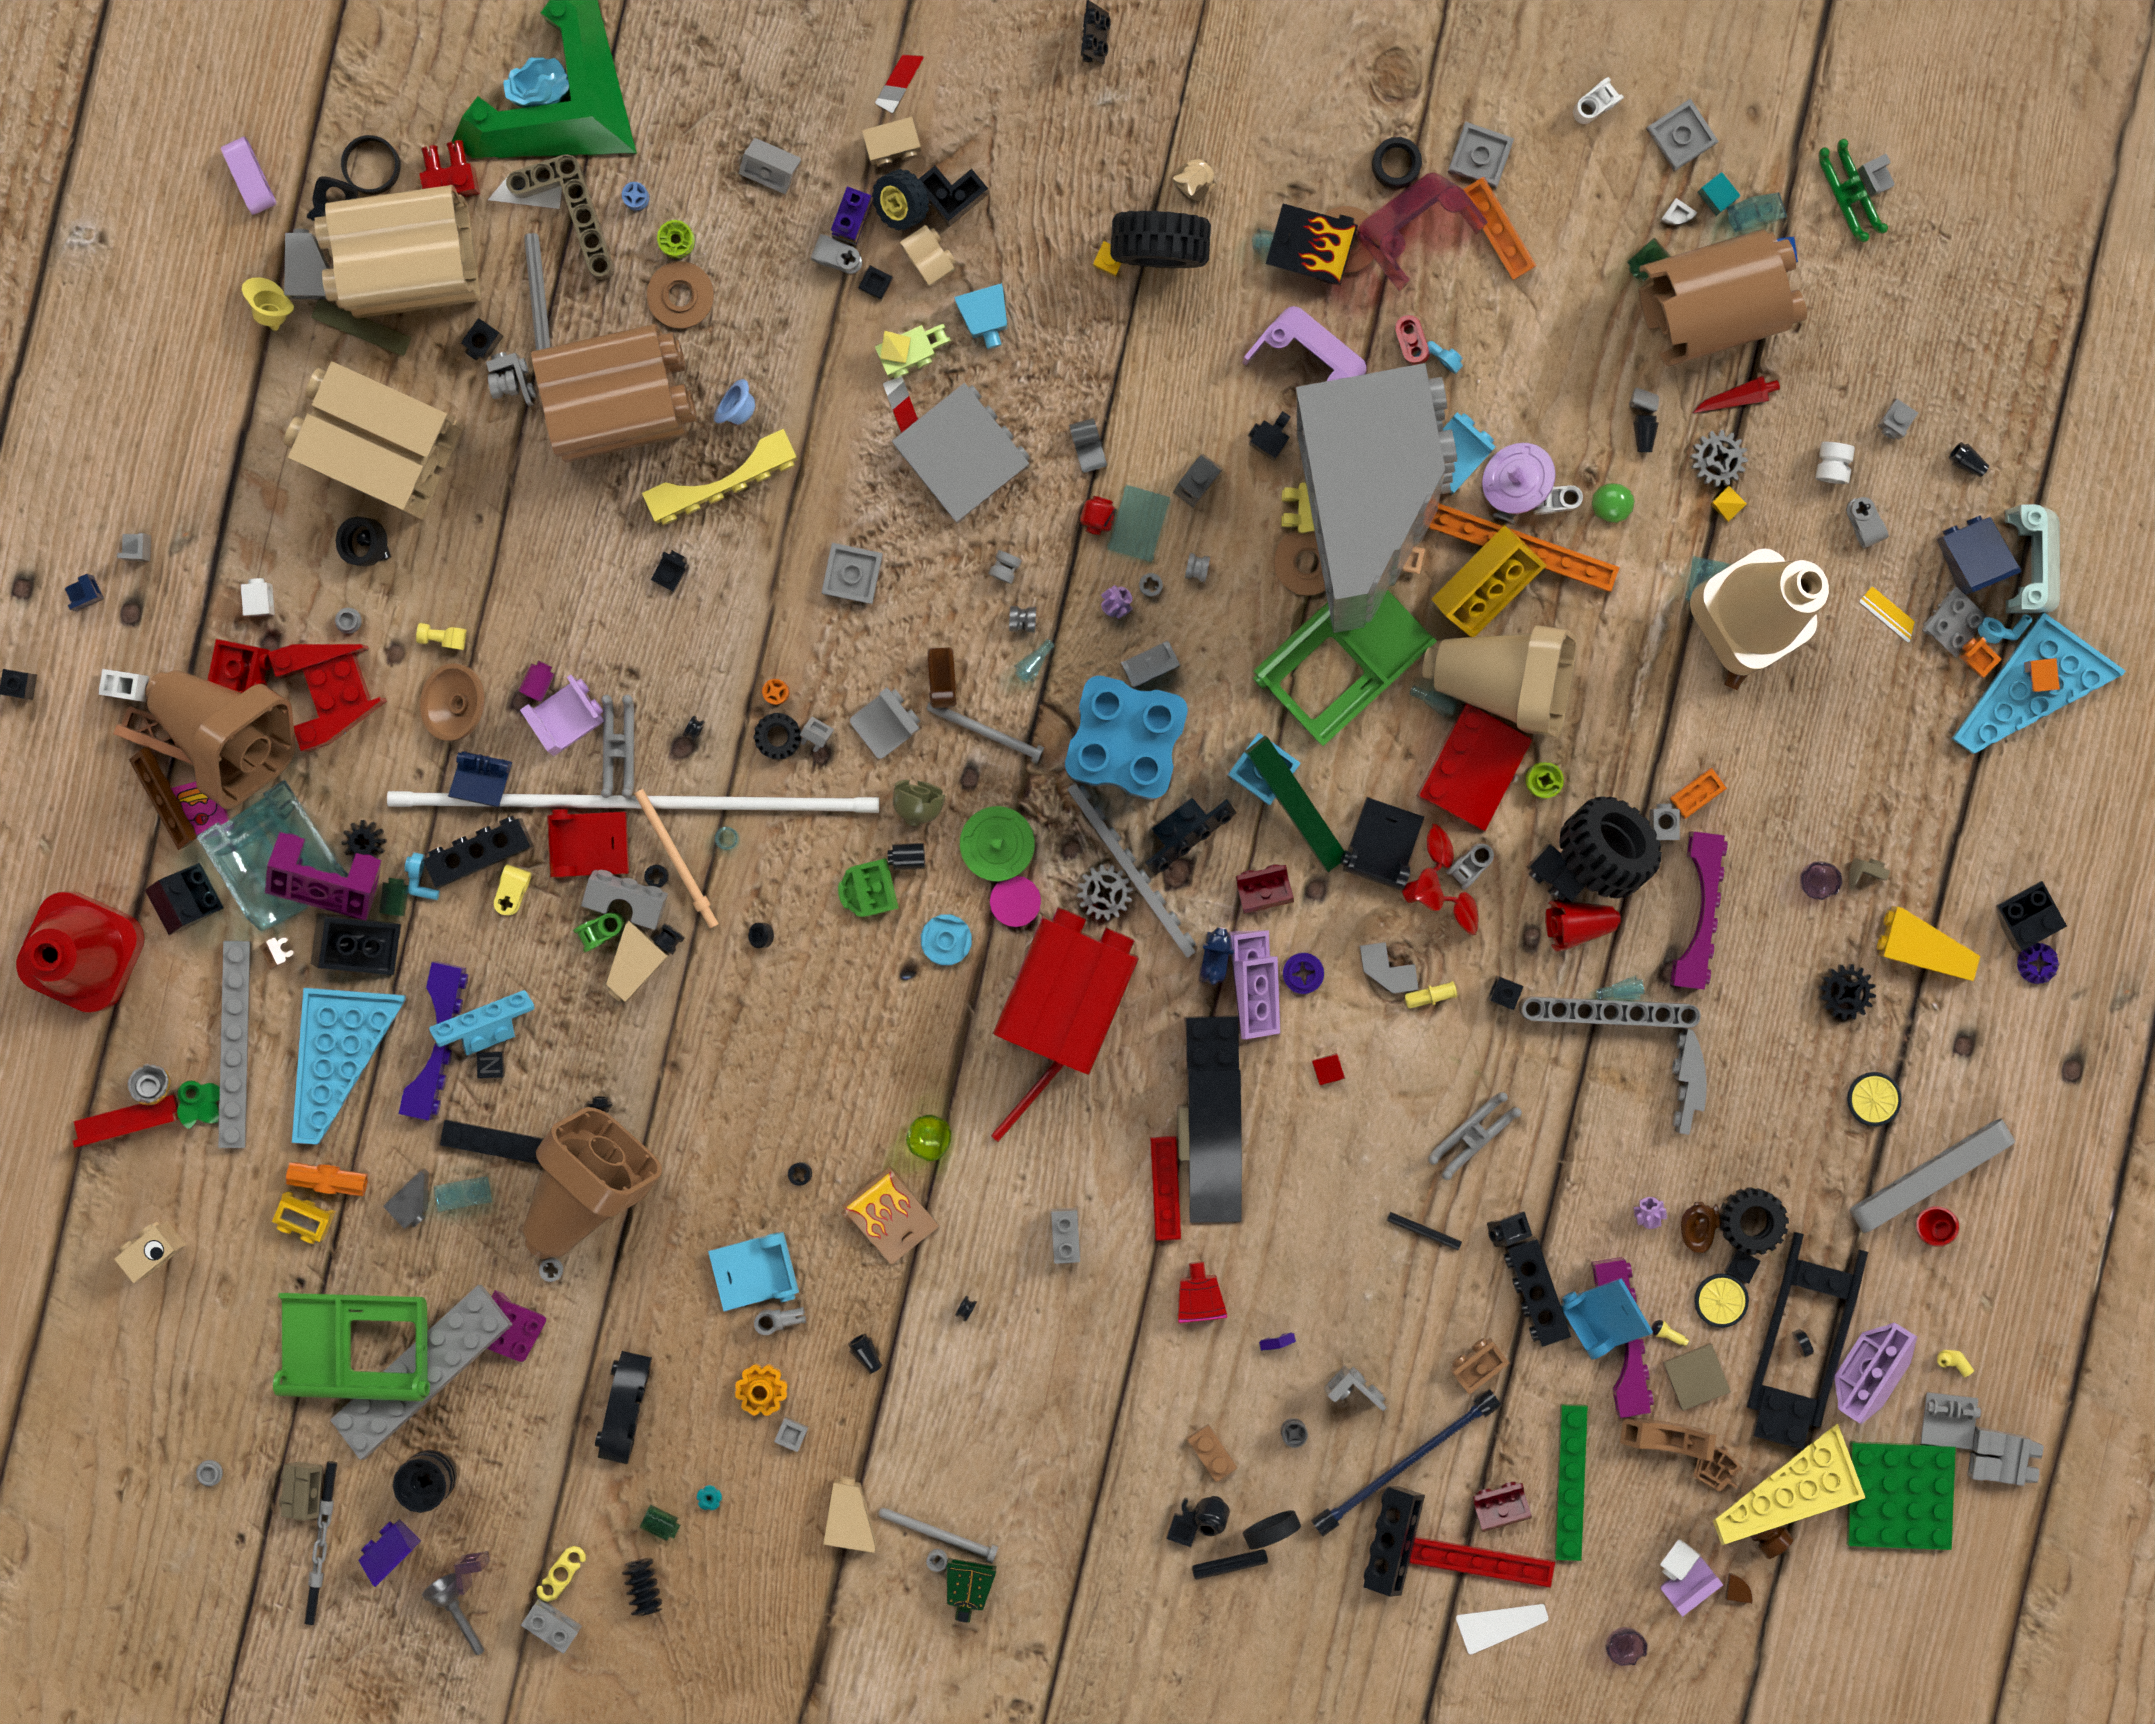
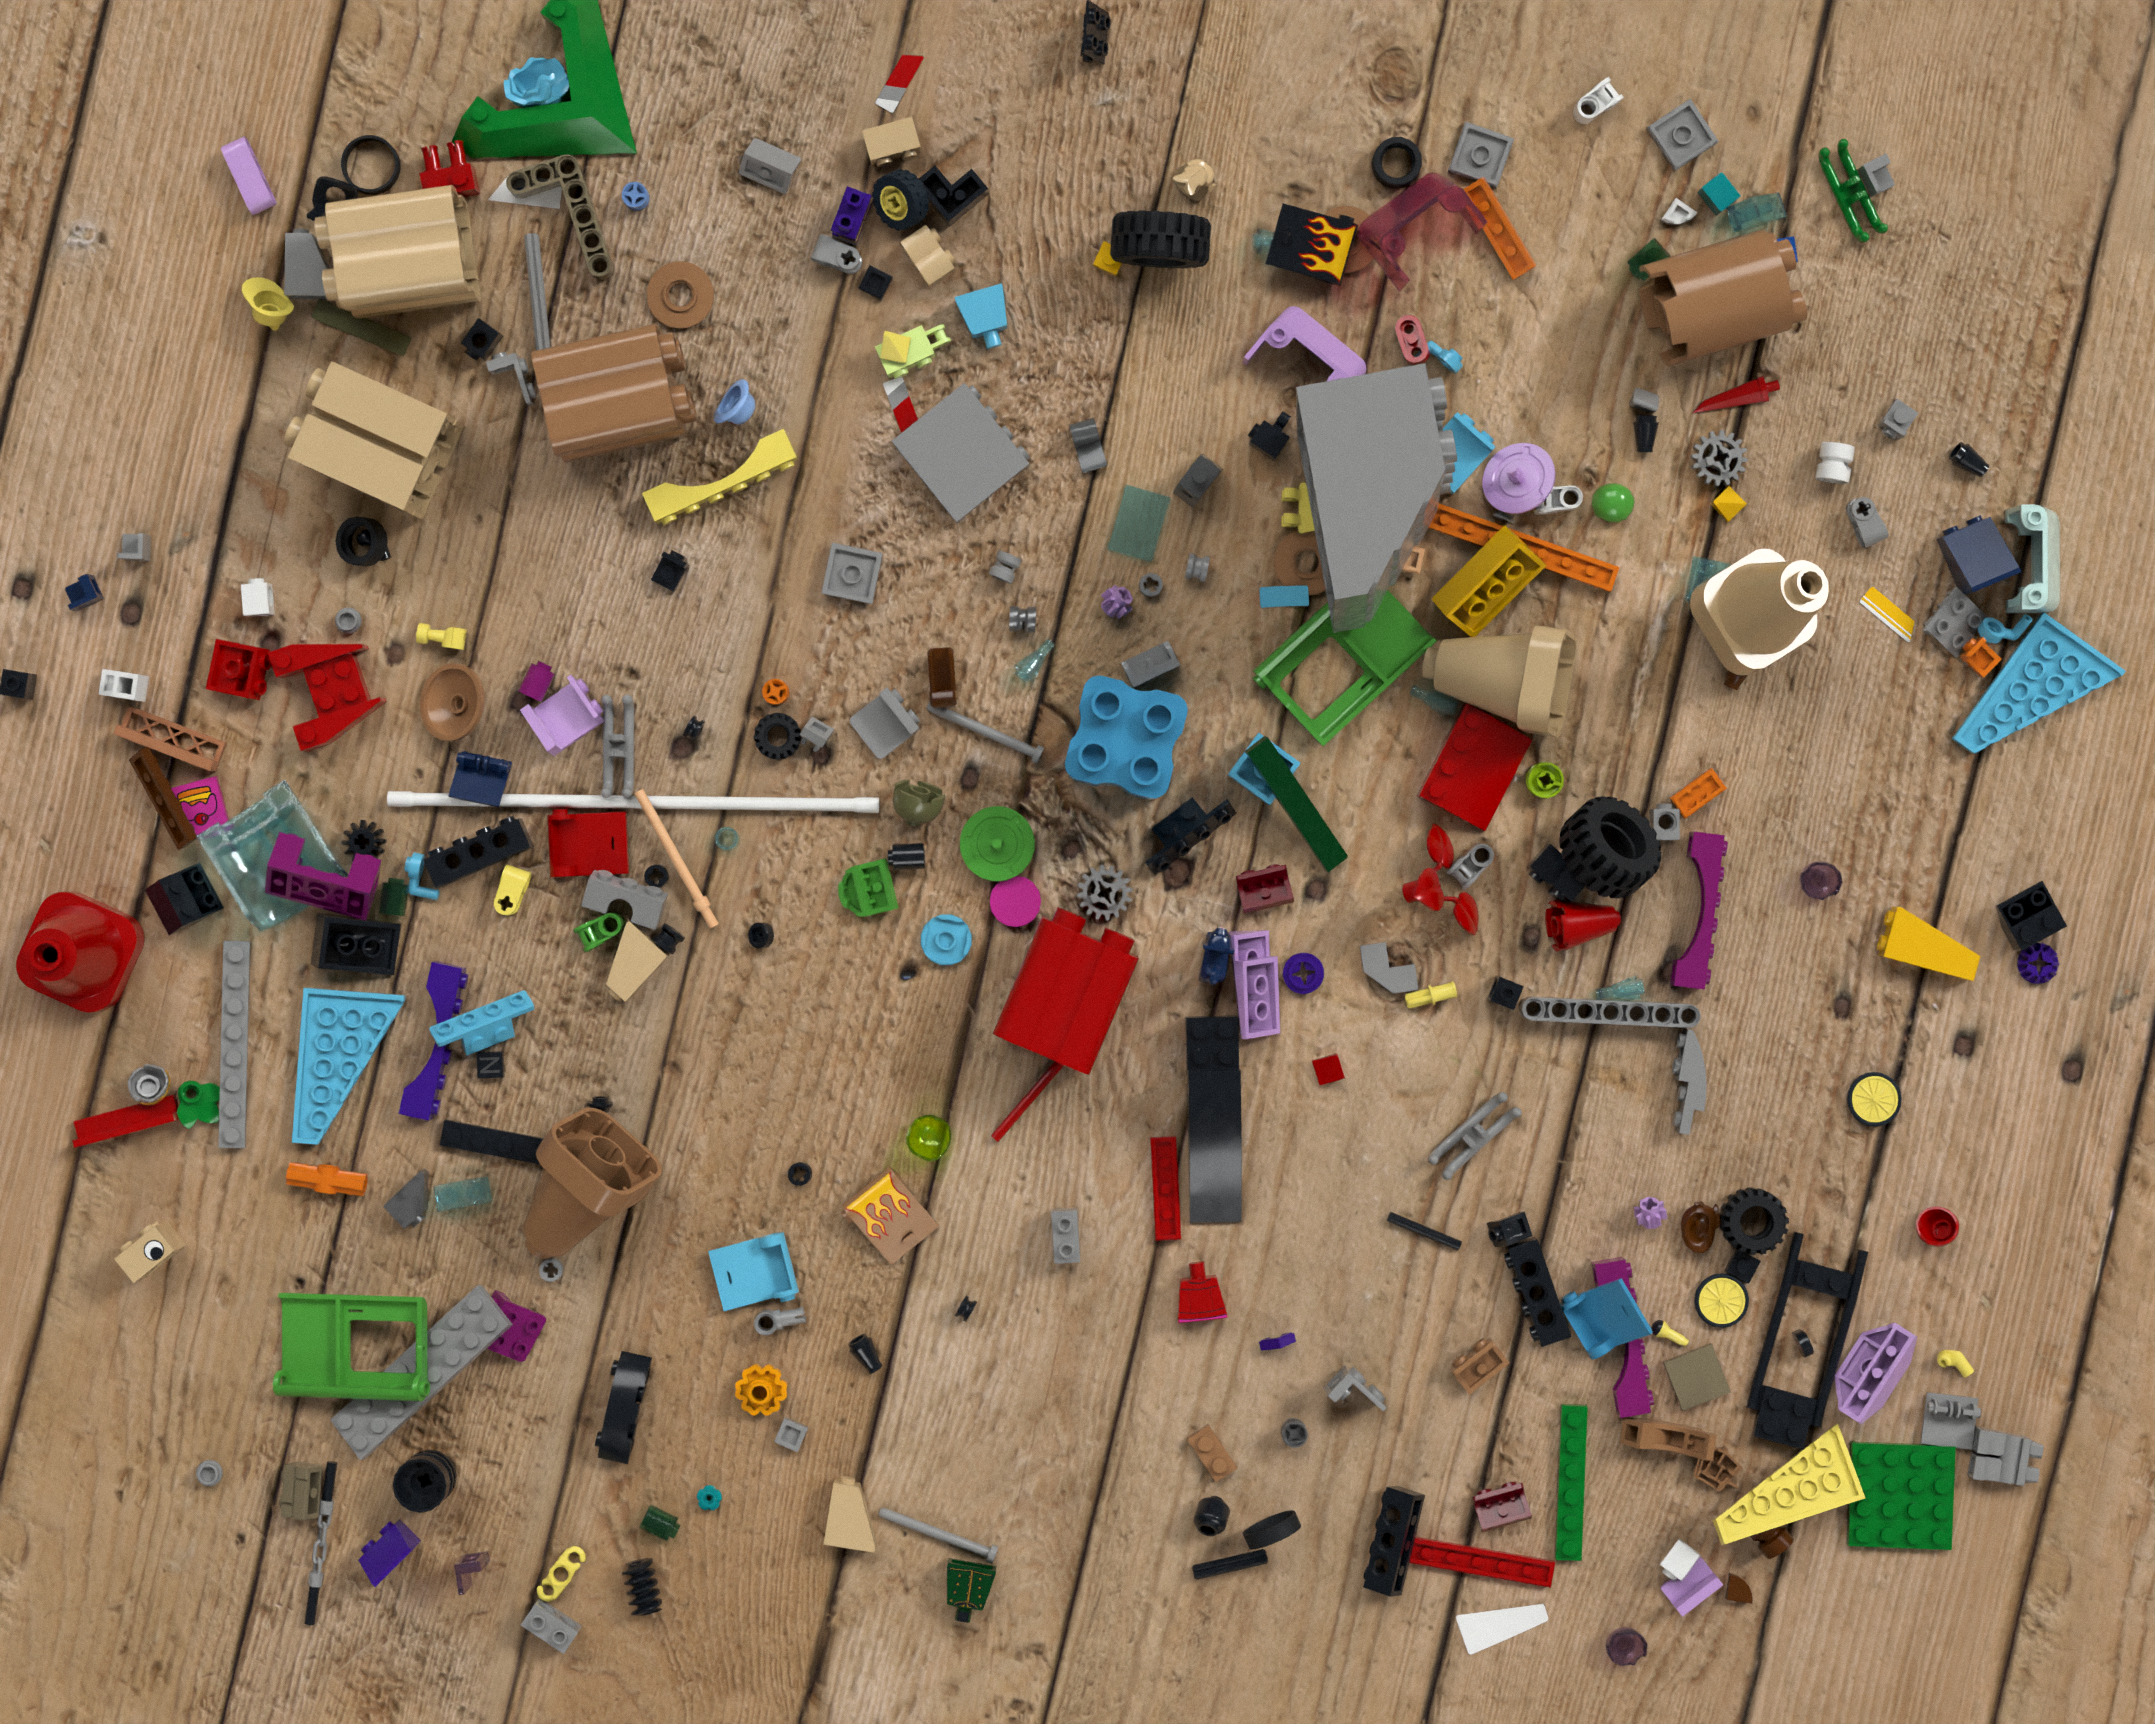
medium nougat cone [145,670,295,809] -> none
tile [259,938,293,970] -> none
yellow window [272,1191,336,1244] -> none
flat silver piece [422,1573,484,1655] -> none
light grey wheel [488,369,519,399] -> none
lime wheel [657,220,695,259] -> none
light grey hinge [926,1549,948,1572] -> none
light grey plate [1067,783,1196,958] -> none
red head [1080,496,1117,536] -> none
black plate [1166,1497,1199,1547] -> none
dark tan tile [1177,1105,1190,1161] -> none
dark blue hose [1311,1389,1502,1537] -> none
black door [1340,797,1424,891] -> none
black gear [1818,964,1876,1020] -> none
dark tan plate [1849,858,1890,890] -> none
light grey beam [1850,1118,2015,1233] -> none
orange panel [2024,658,2060,692] -> none
none -> medium azure sticker [1259,586,1309,608]

